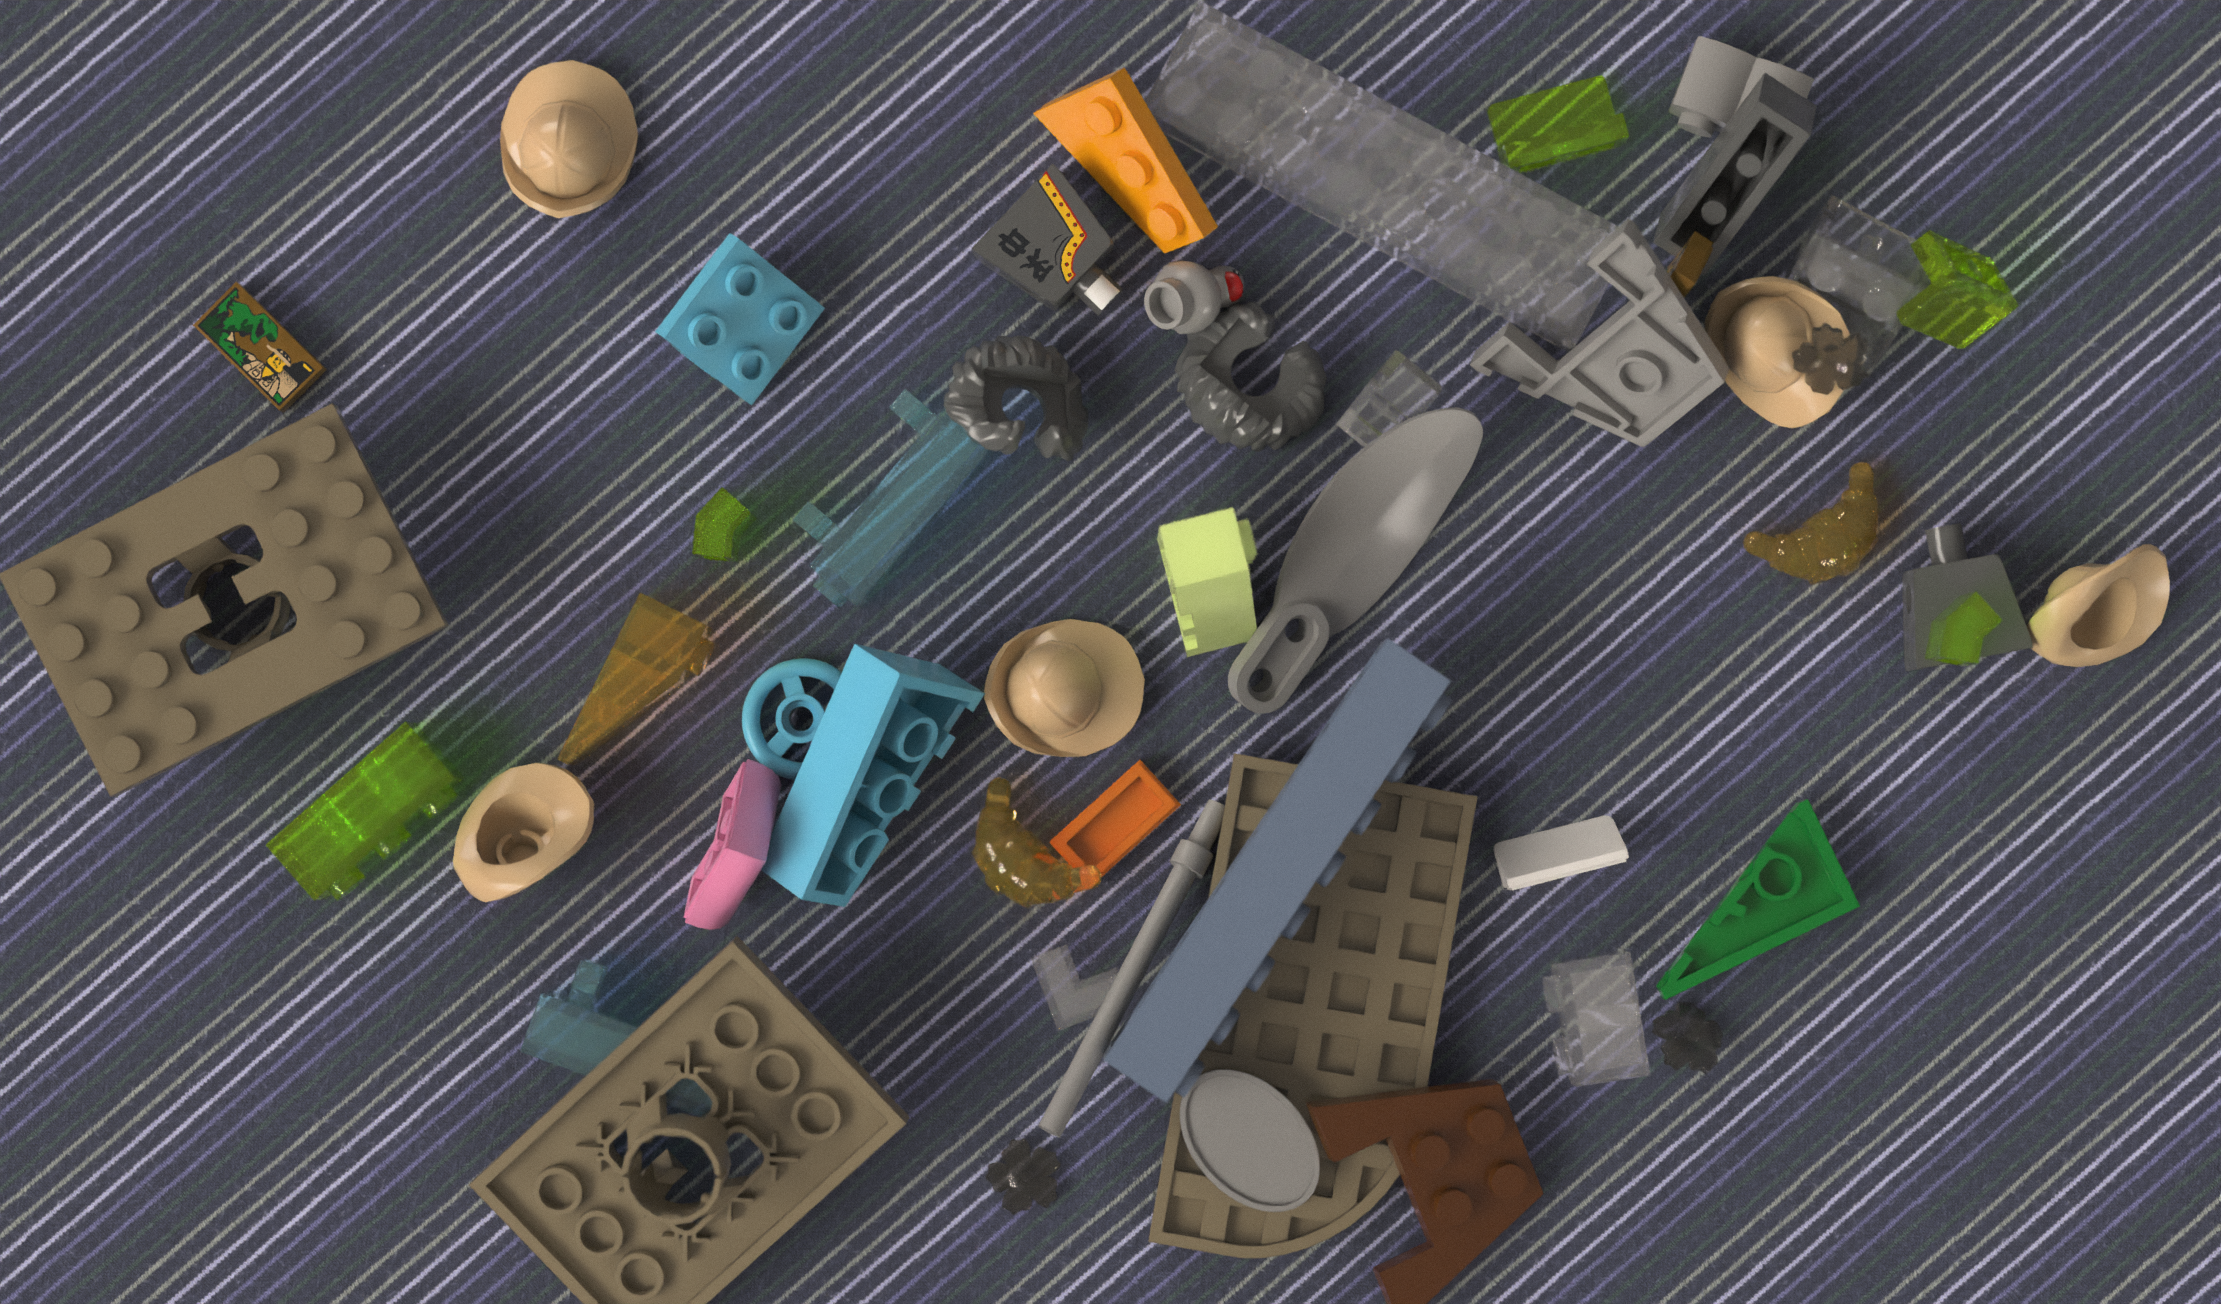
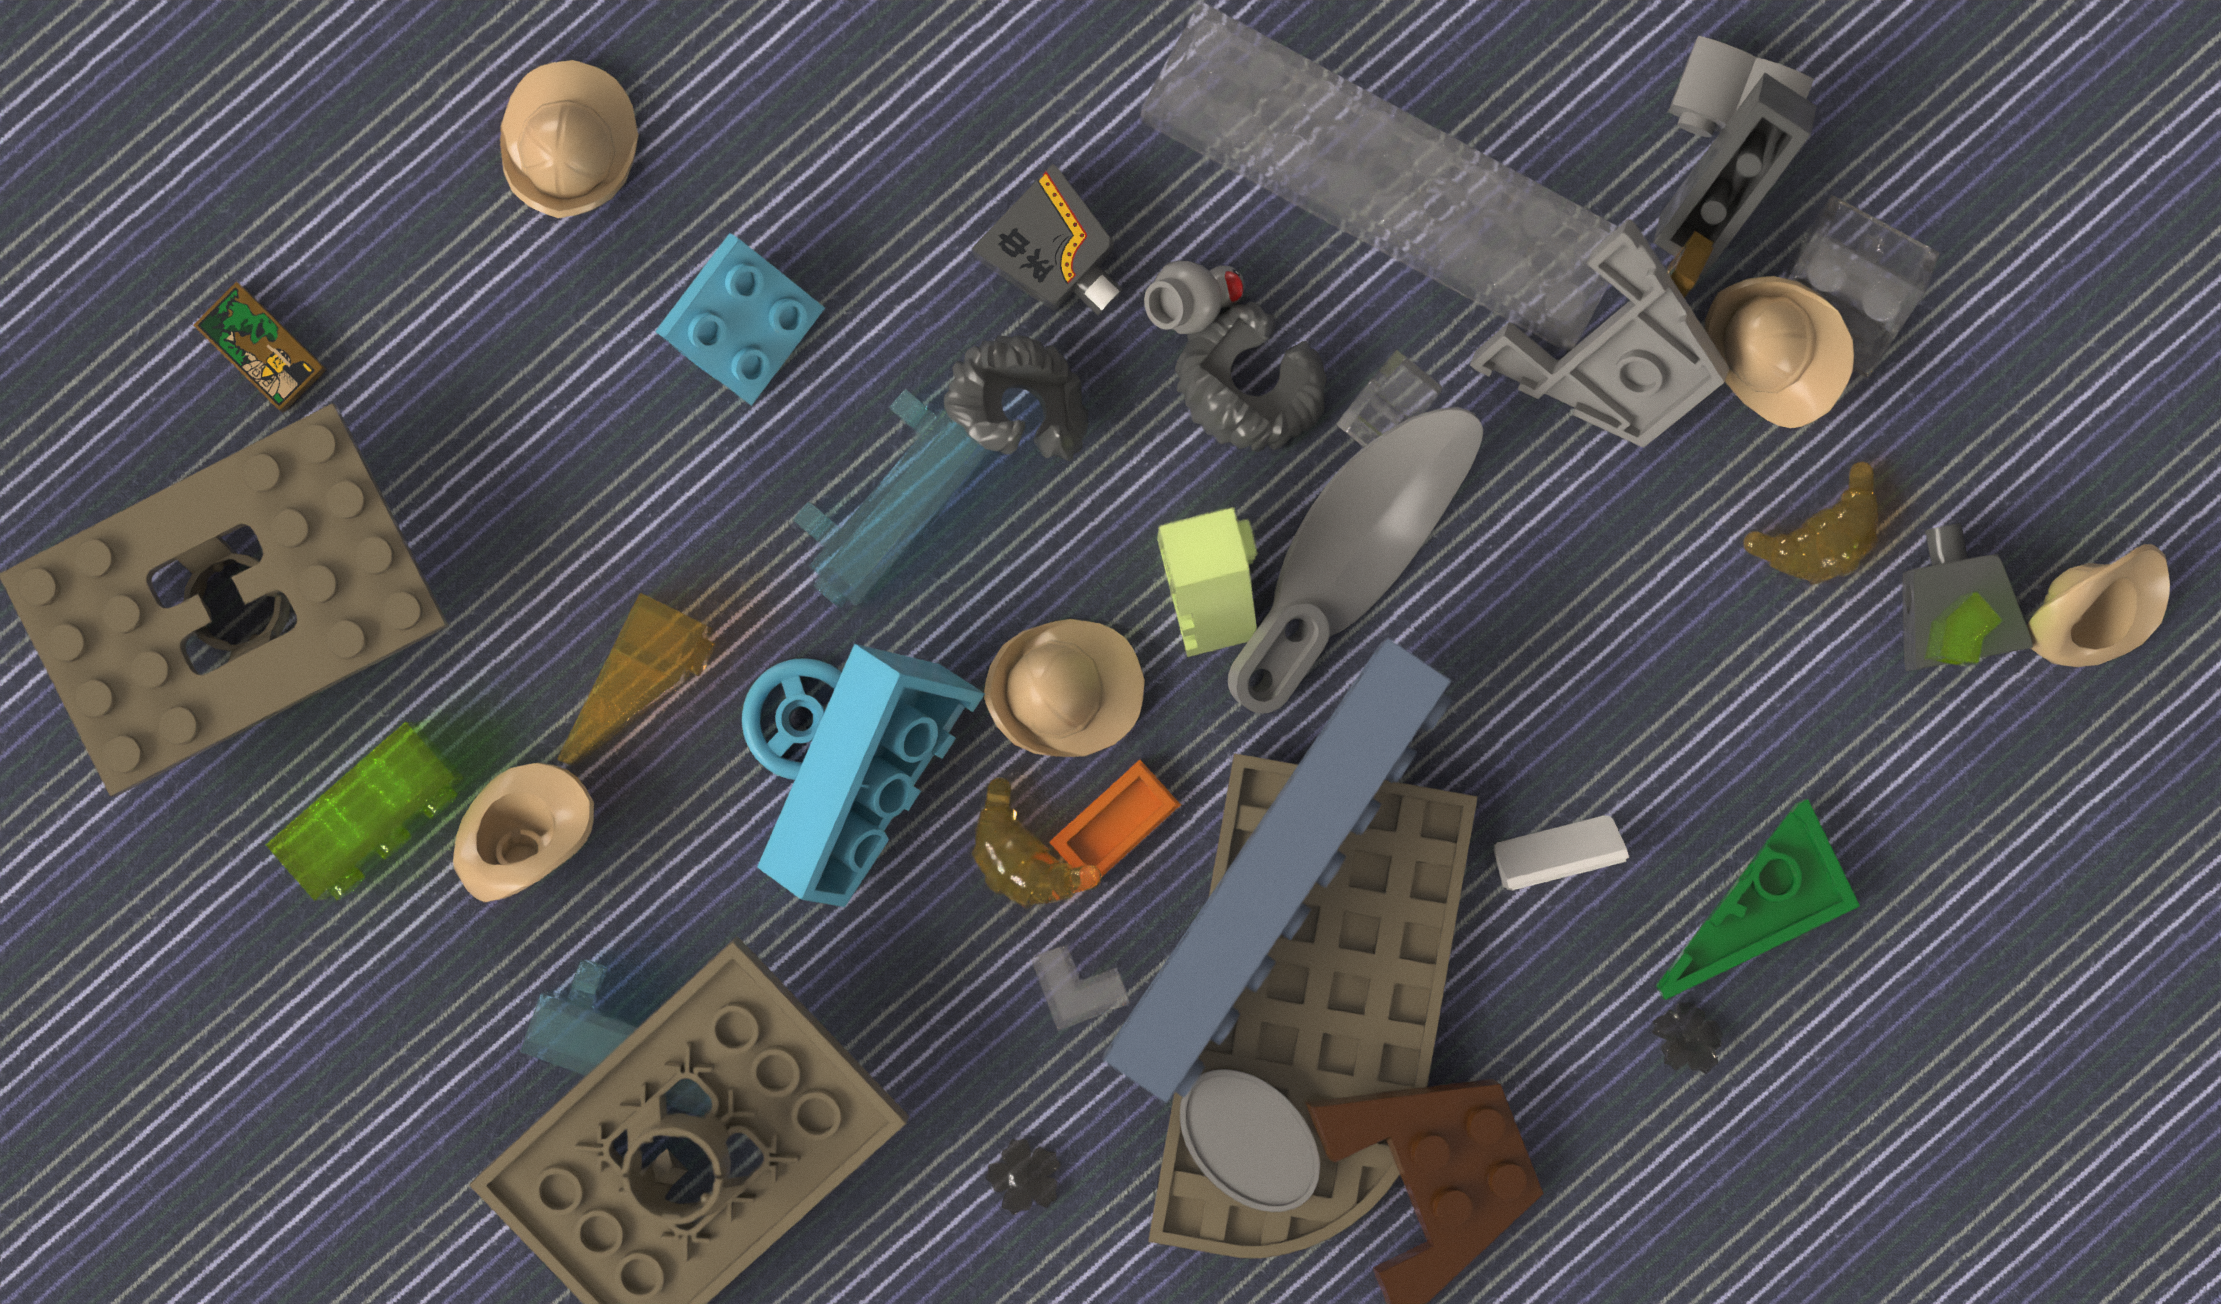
bright pink brick [683,759,781,930] -> none
clear neon green piece [692,487,757,562] -> none
light orange wing [1033,67,1218,254] -> none
light grey bar [1038,799,1225,1137] -> none
clear neon green panel [1487,75,1629,178] -> none
clear brick [1543,950,1650,1087] -> none
clear smoke plant [1792,323,1868,395] -> none
clear neon green panel [1896,230,2019,349] -> none

